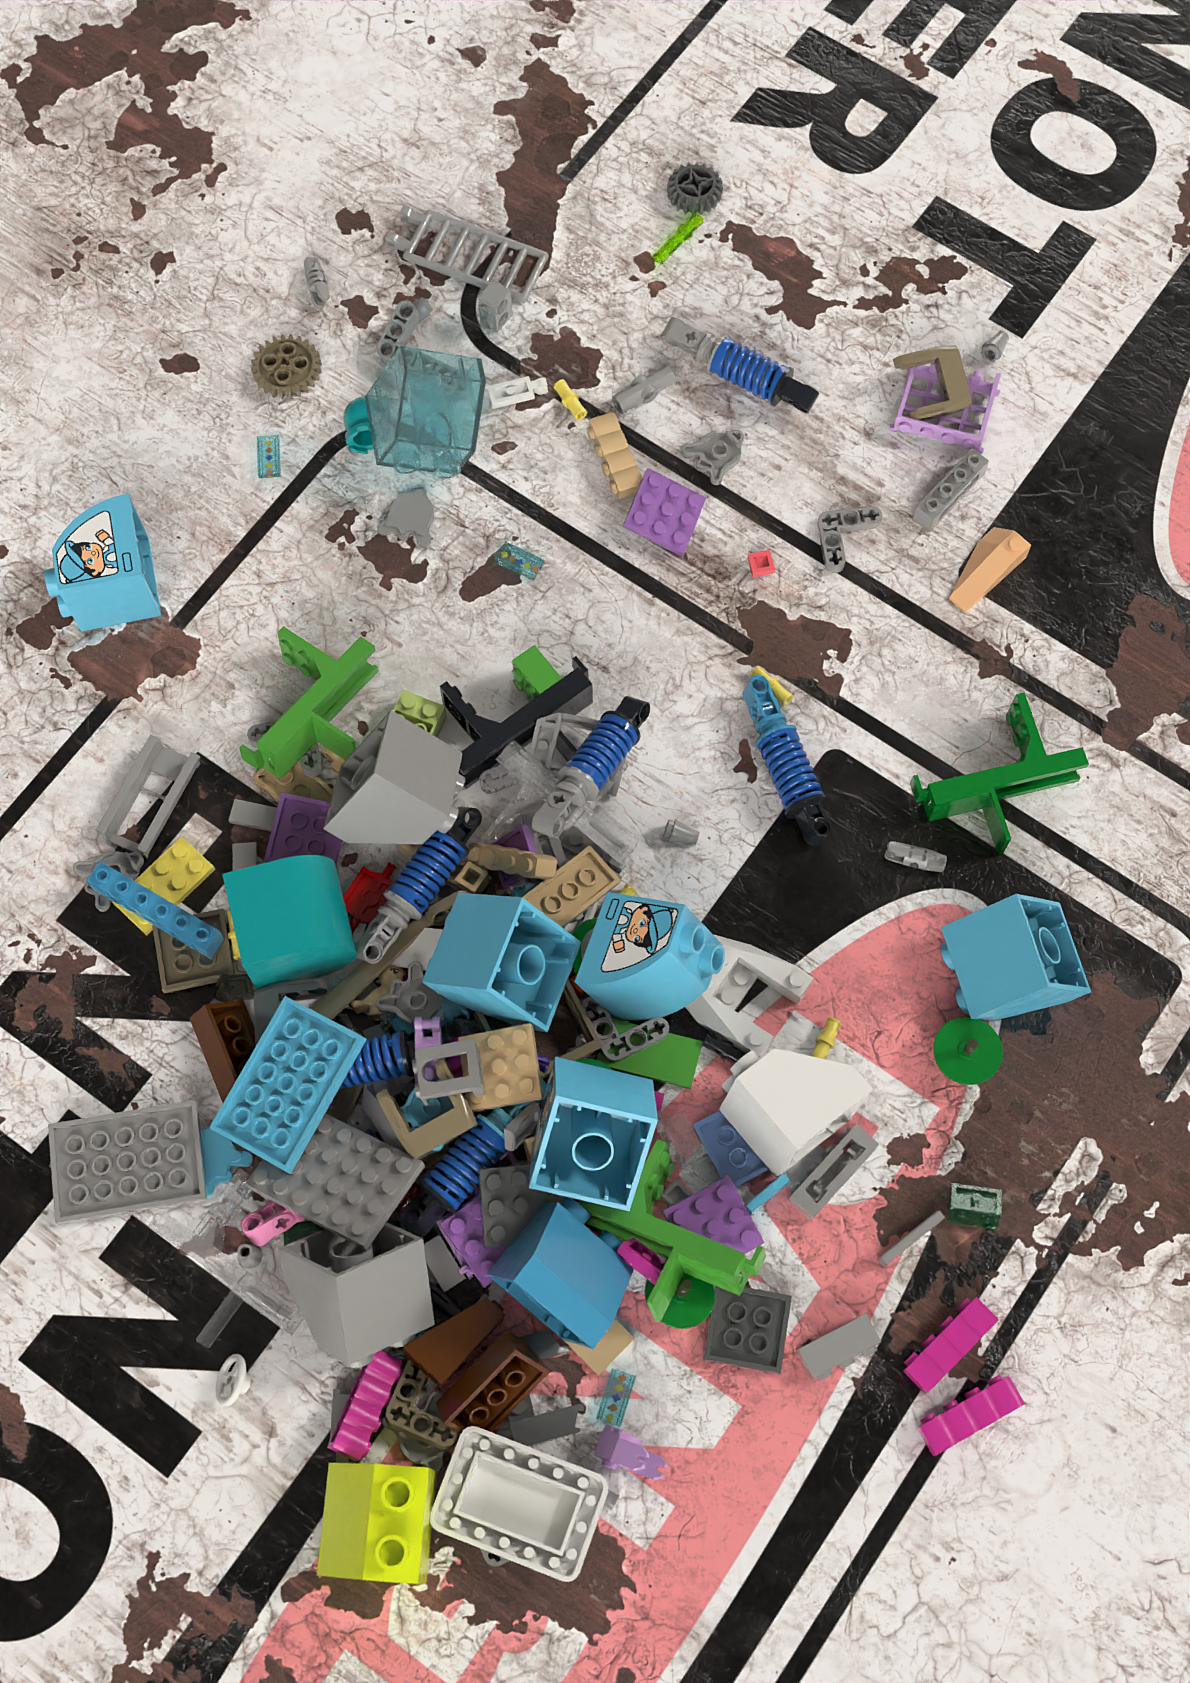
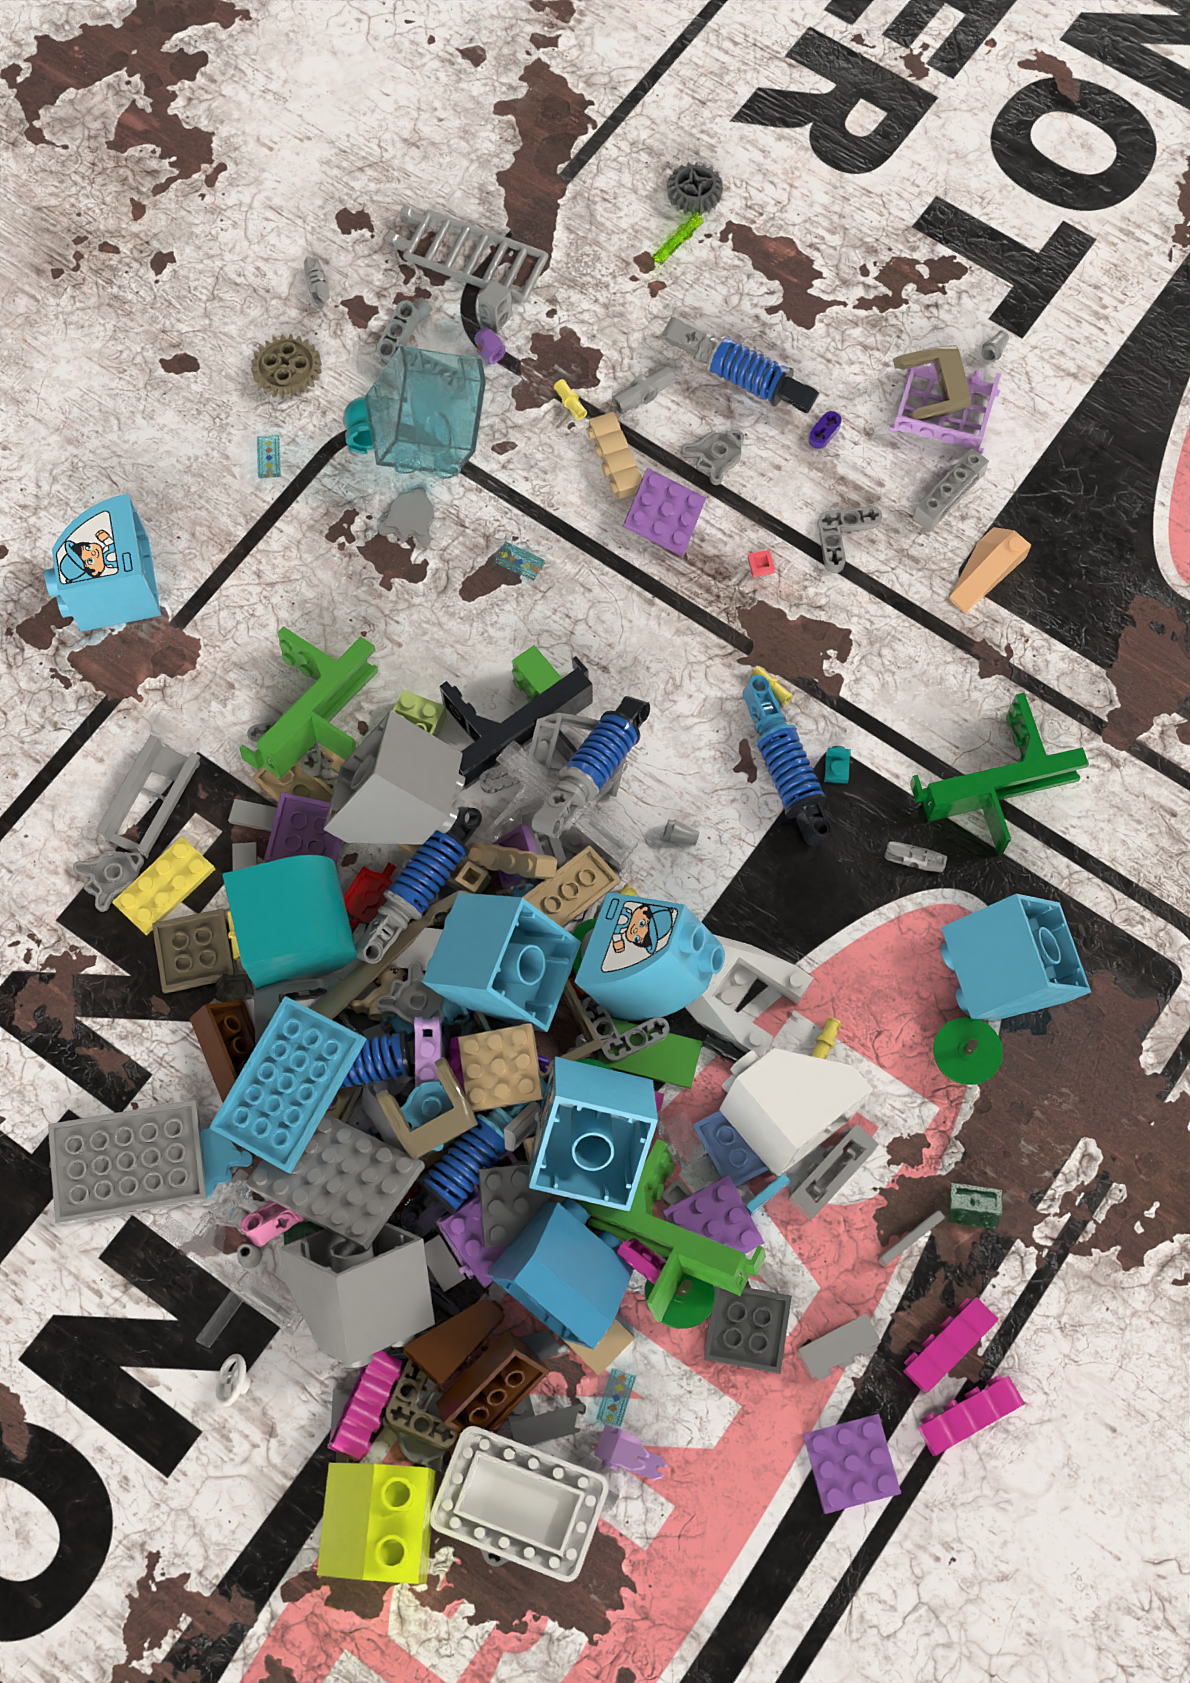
dark azure brick [86,861,225,959] -> none
light grey panel [412,1039,485,1106] -> none
white plate [487,376,548,409] -> none
none -> medium lavender rock [474,327,506,365]
none -> medium lavender plate [803,1414,901,1514]
none -> dark purple beam [809,411,842,449]
none -> teal bracket [824,746,851,784]

